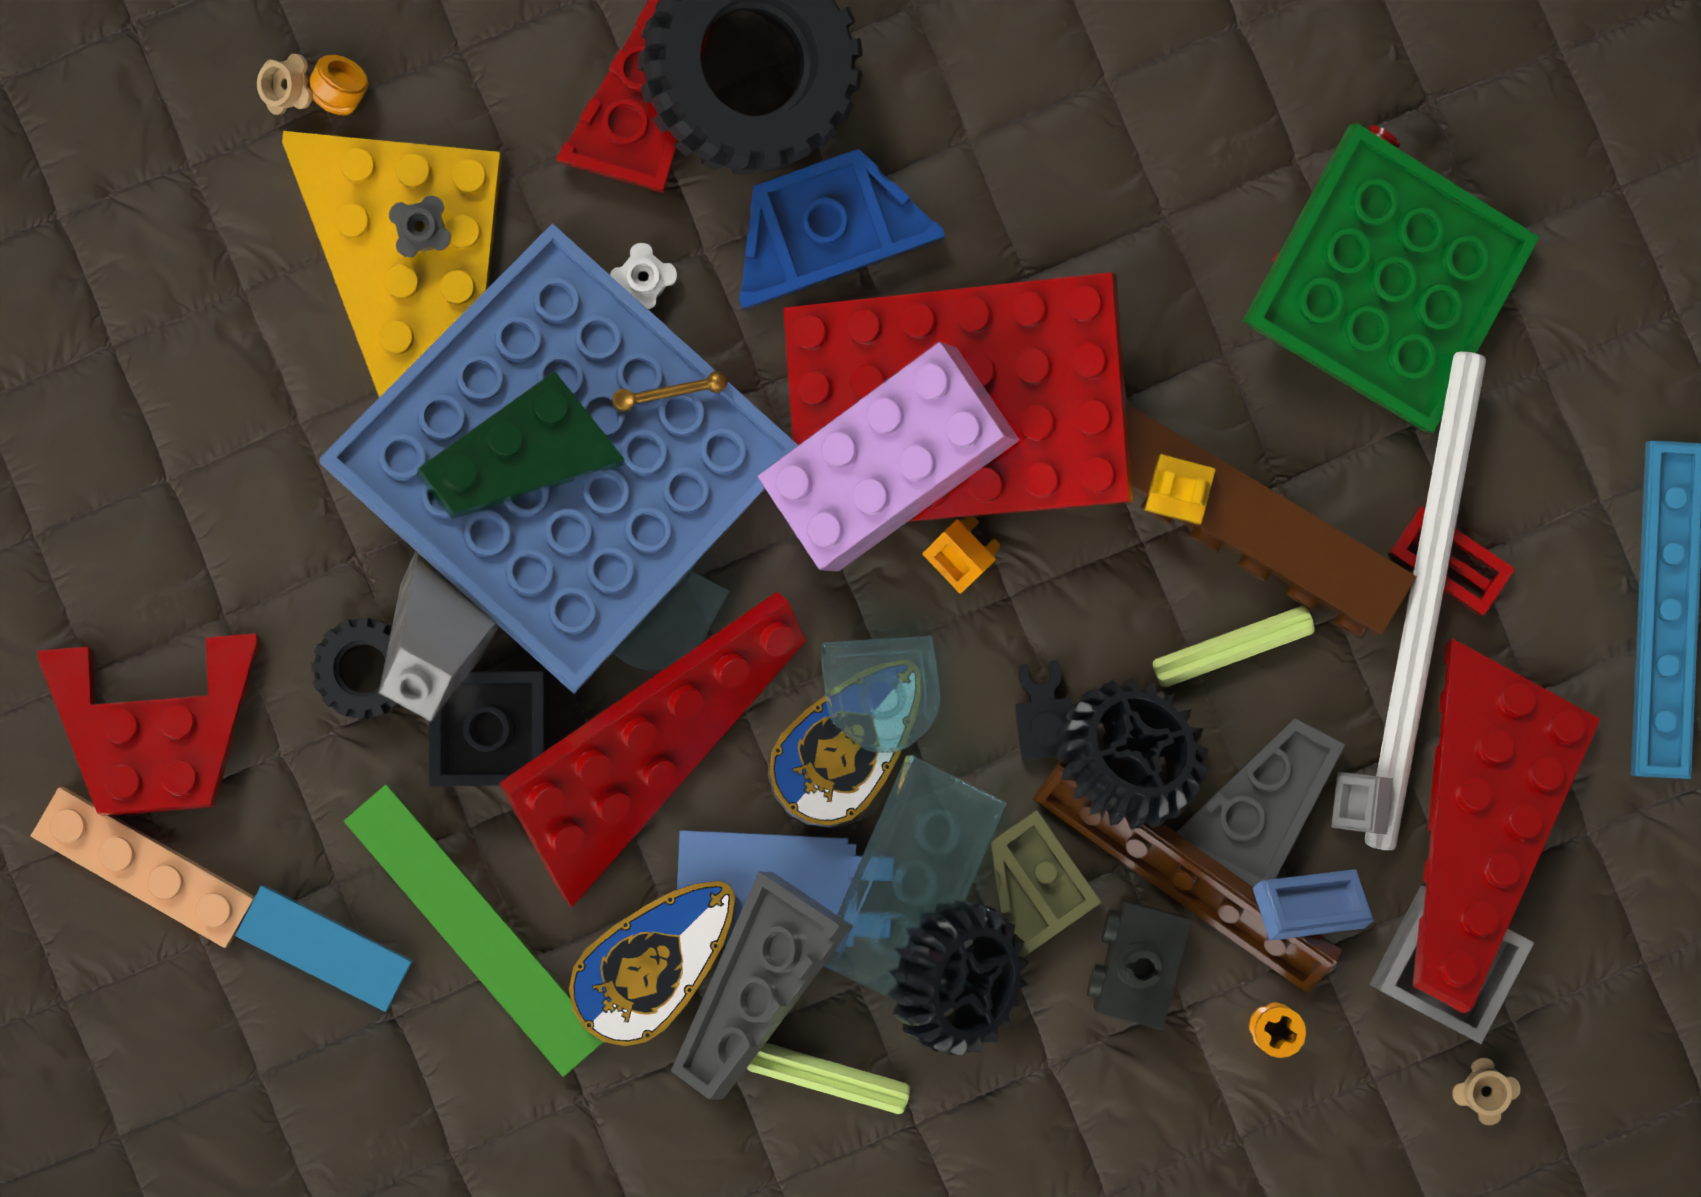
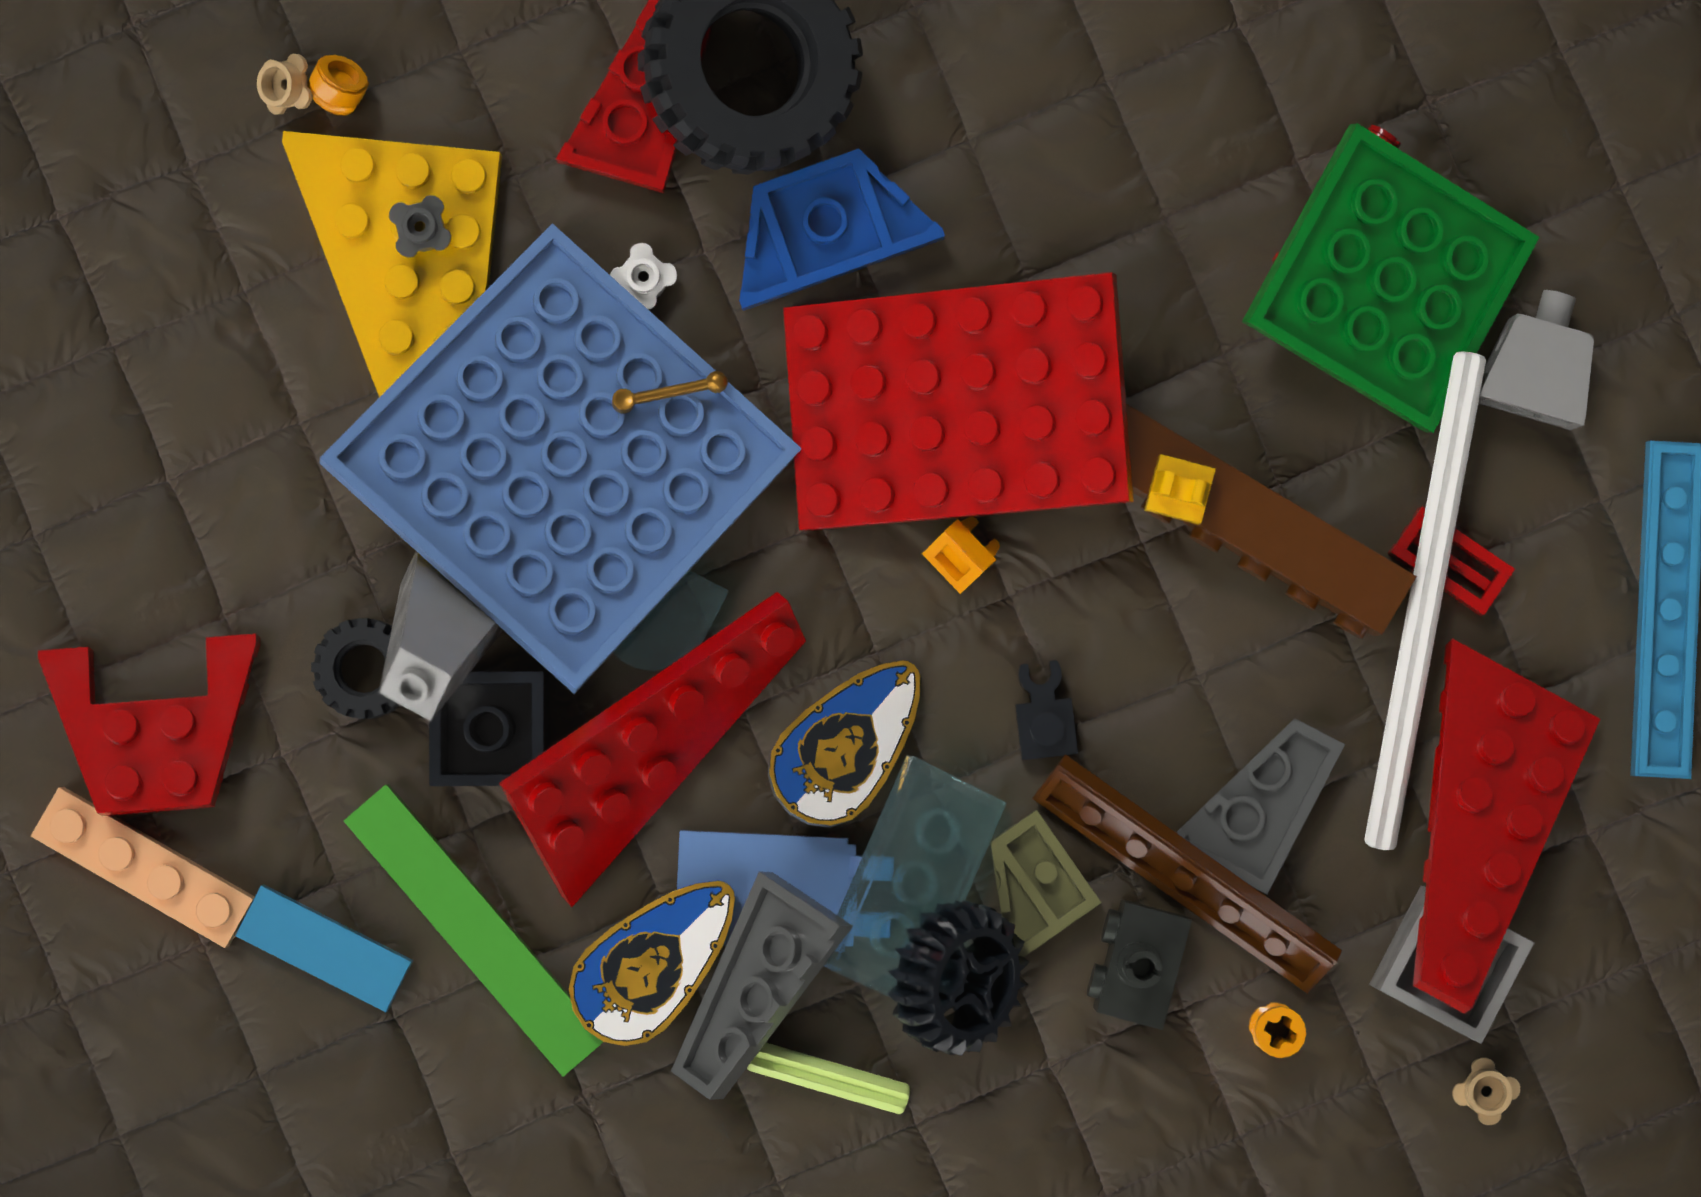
dark green wing [417,371,625,519] -> none
lavender brick [757,342,1020,572] -> none
clear light blue tile [820,636,940,753] -> none
black gear [1056,678,1209,831] -> none
yellowish green axle [1153,606,1315,687] -> none
medium blue tile [1252,869,1374,941] -> none
light grey tile [1331,772,1393,834] -> none
none -> light grey torso [1478,290,1594,430]

